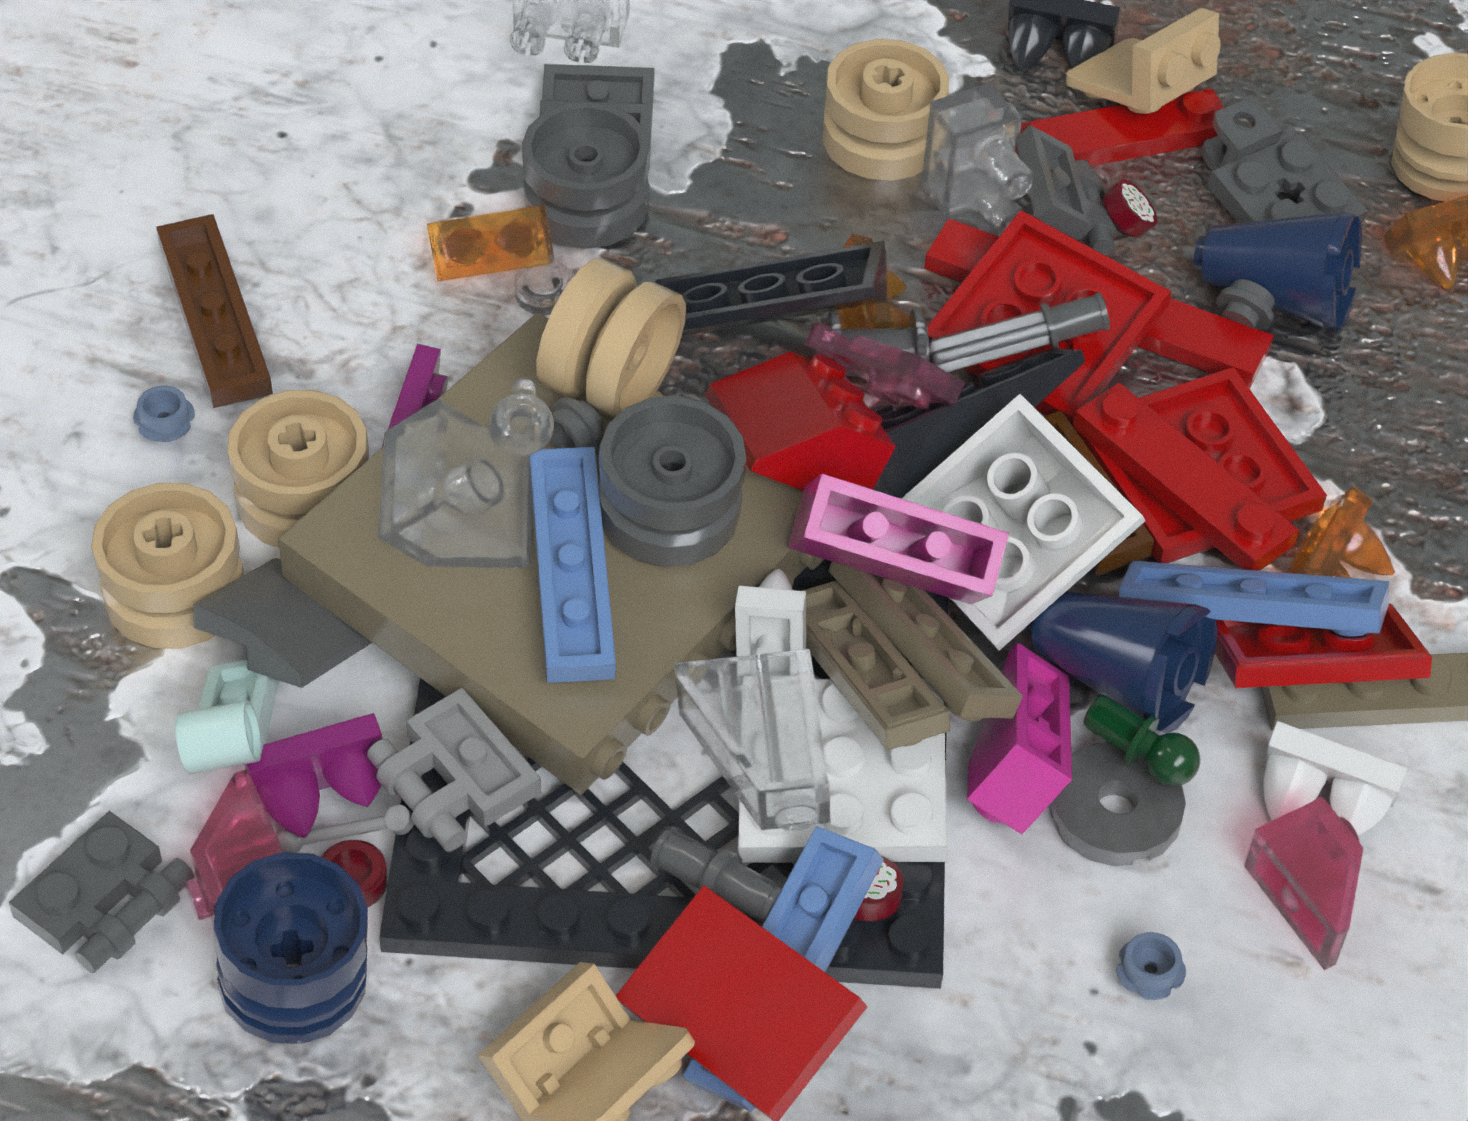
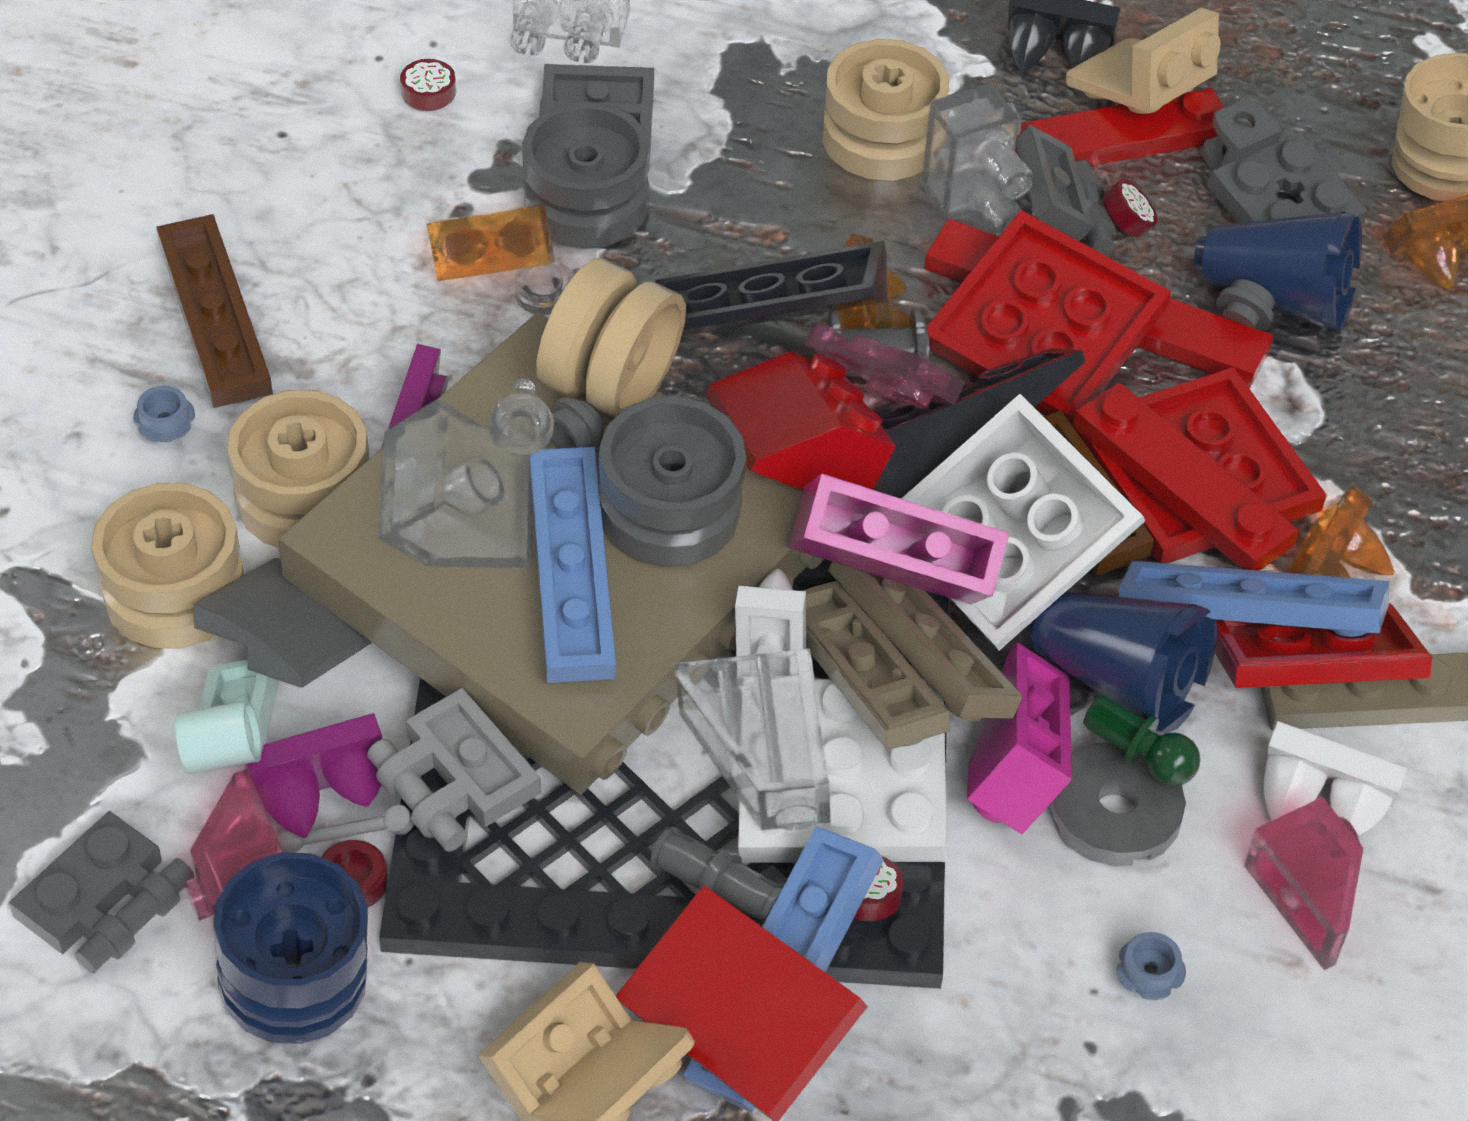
axle [929,292,1110,374] -> none
none -> tile [400,59,456,111]

